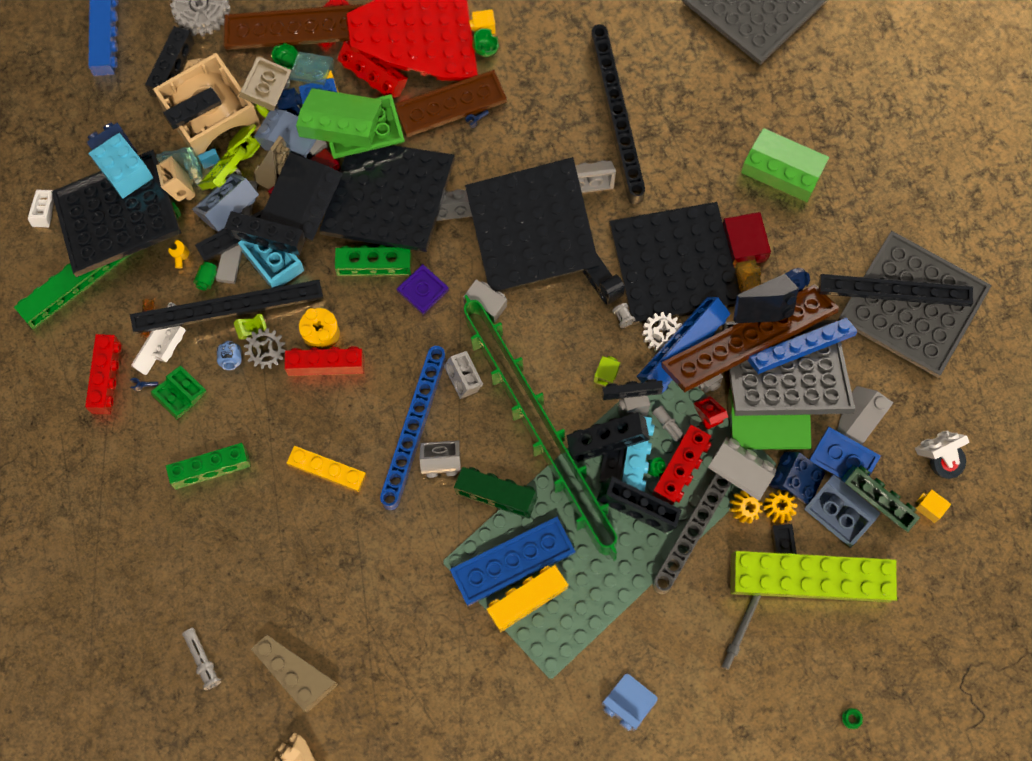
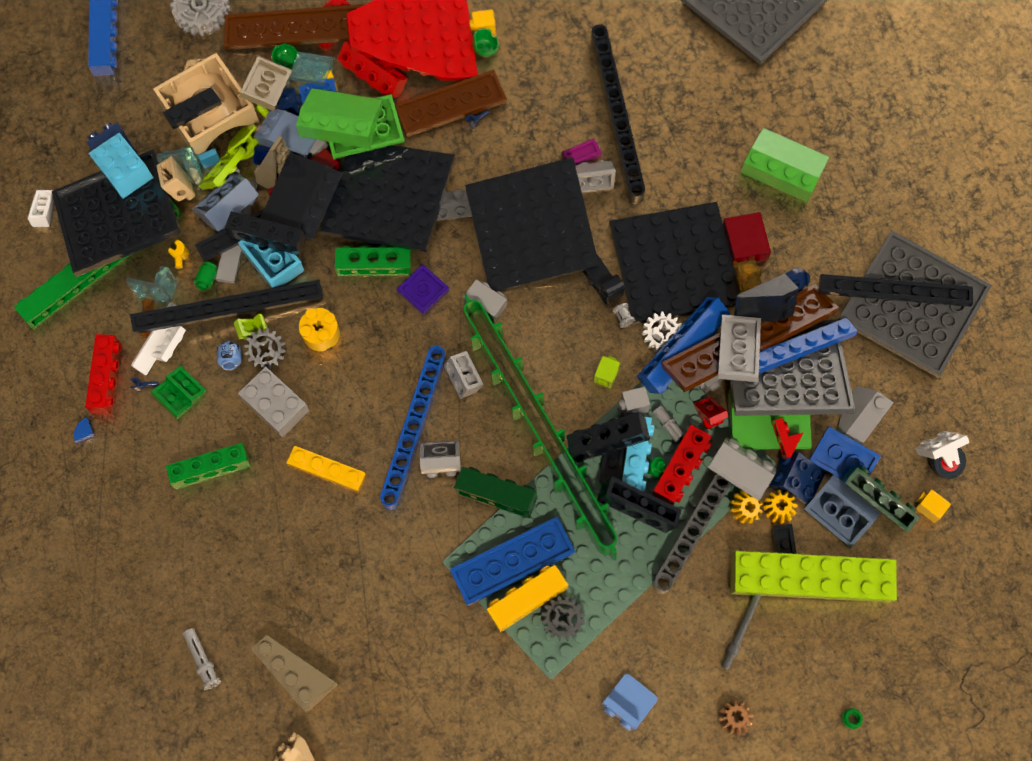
black brick [145,26,195,98] -> none
red brick [285,346,364,376] -> none
black plate [602,379,663,401] -> none
none -> blue tile [74,417,95,443]
none -> clear light blue bracket [126,266,177,303]
none -> light grey brick [238,367,309,437]
none -> clear blue plate [253,145,270,165]
none -> dark grey gear [541,596,585,641]
none -> magenta tile [561,138,602,165]
none -> light grey plate [718,315,761,382]
none -> medium nougat gear [718,699,754,736]
none -> red slope [771,418,803,459]

